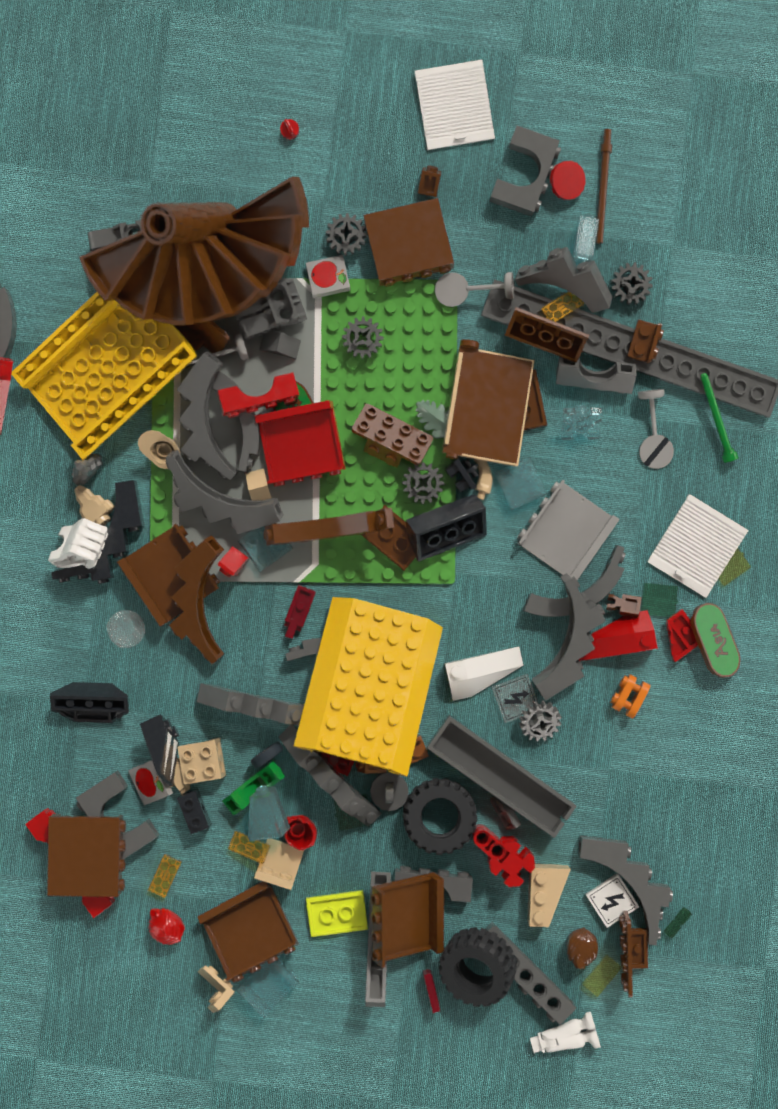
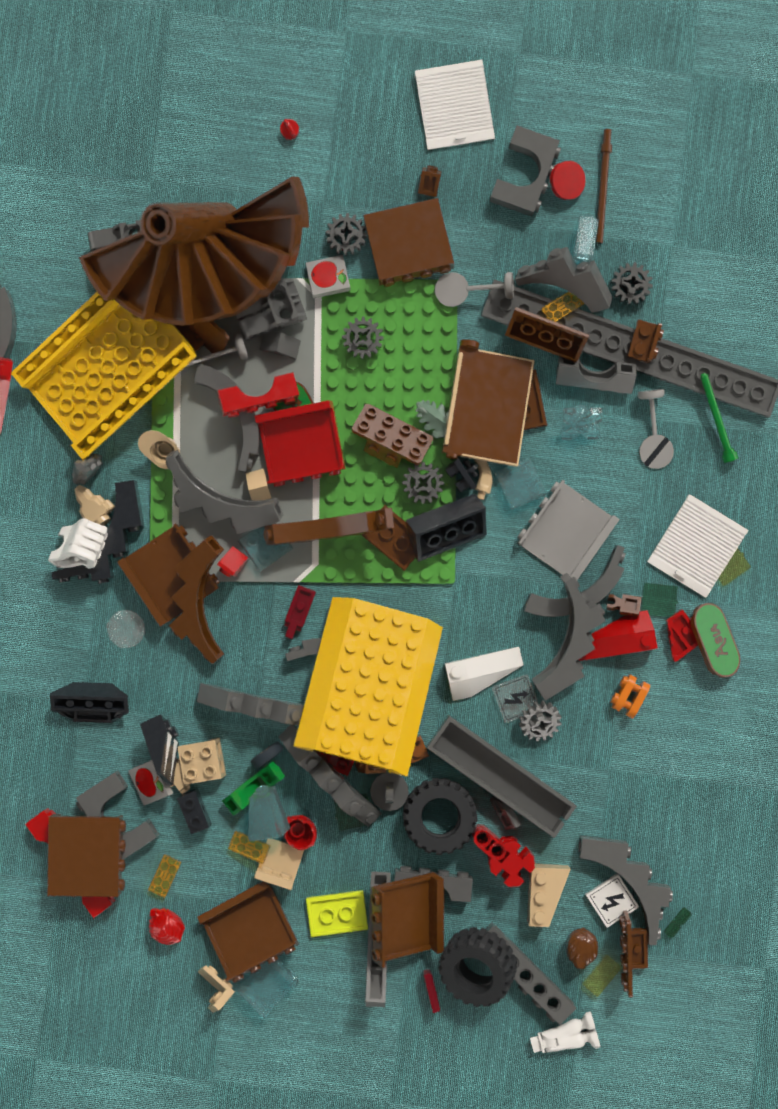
dark grey arch [177,352,239,480] -> none

